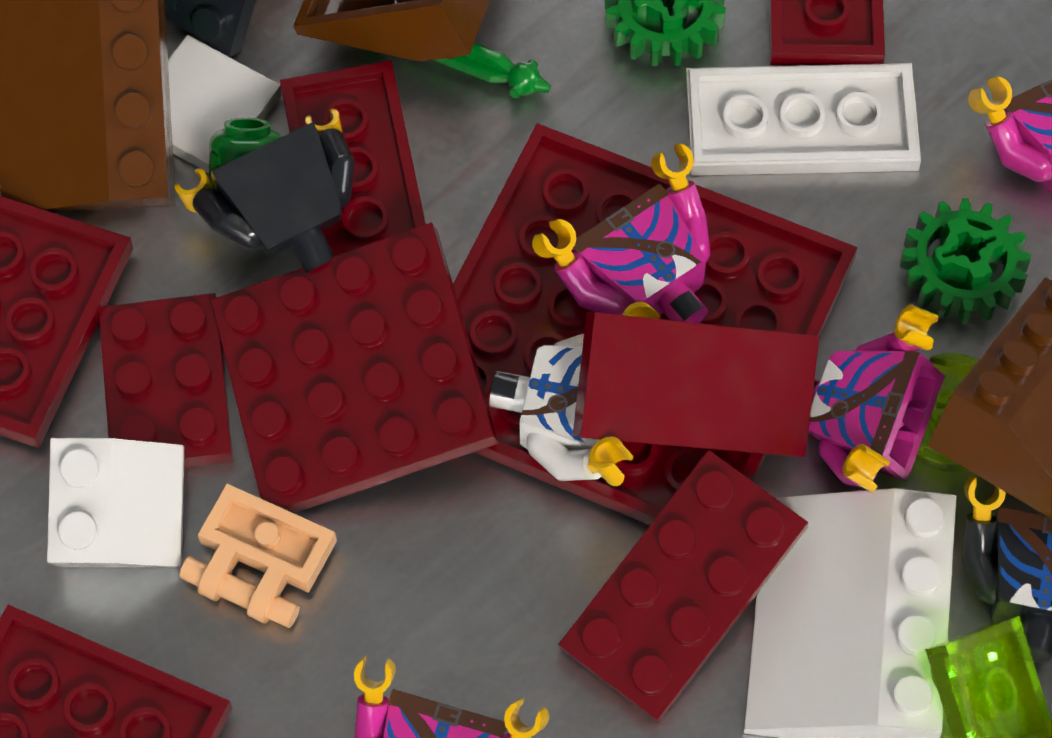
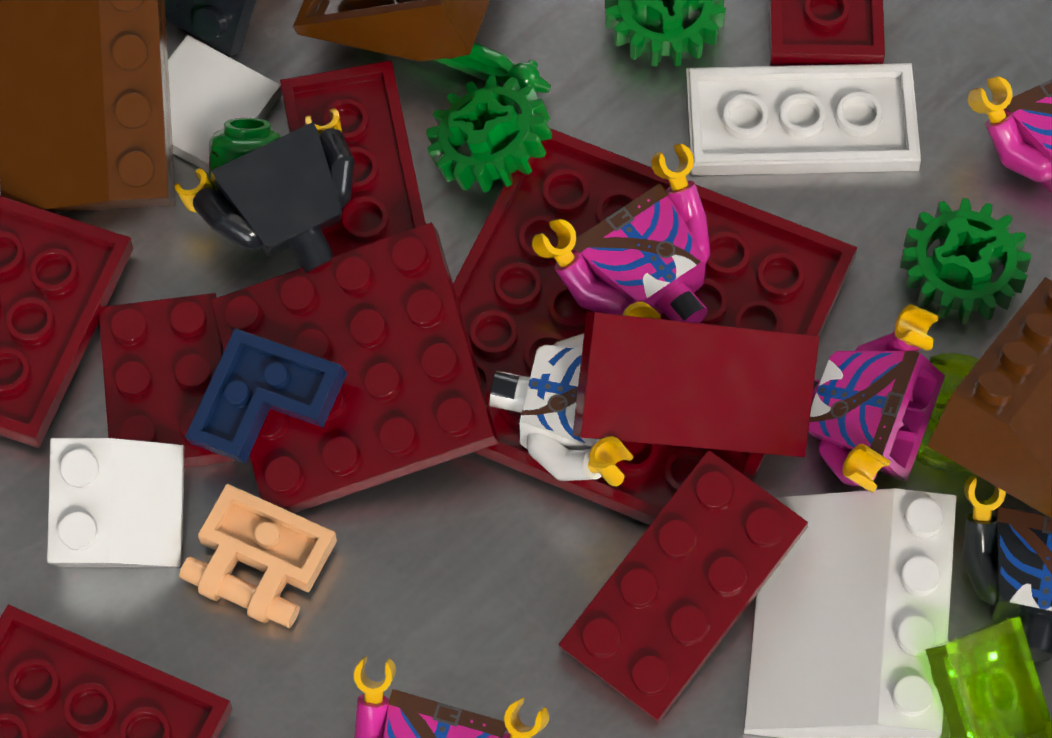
none -> dark blue plate [185,328,347,463]
none -> green gear [426,76,553,192]

